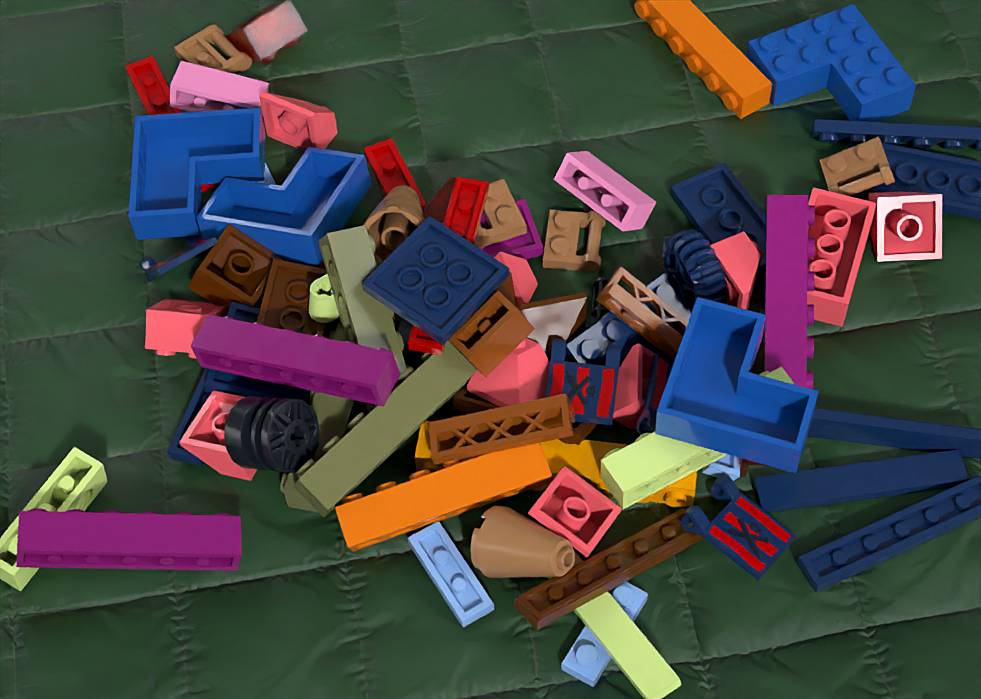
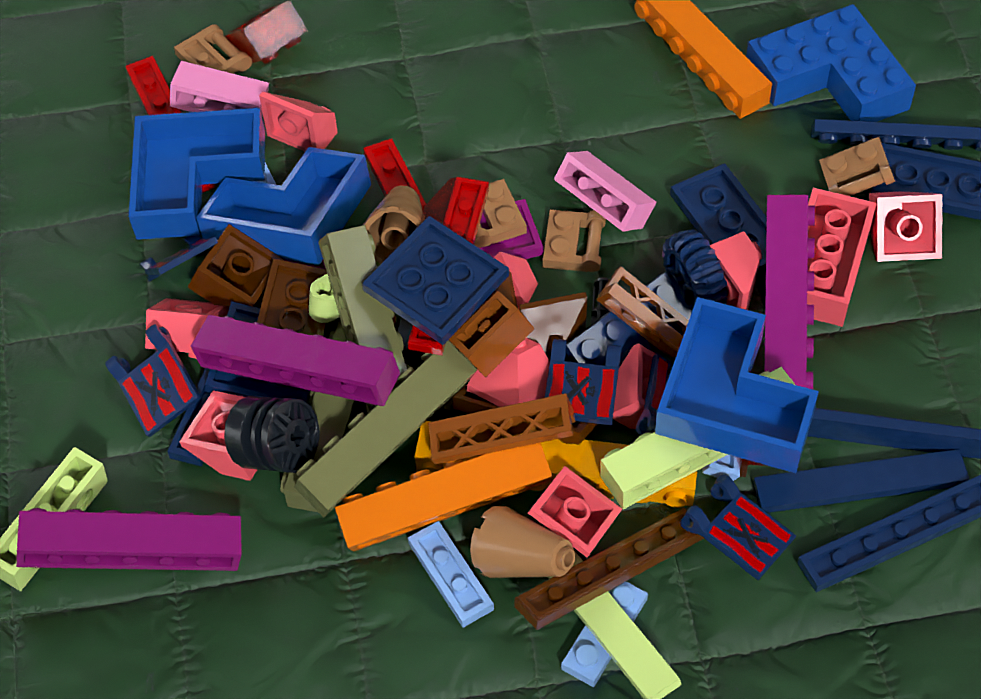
none -> dark blue flag [105,324,201,437]

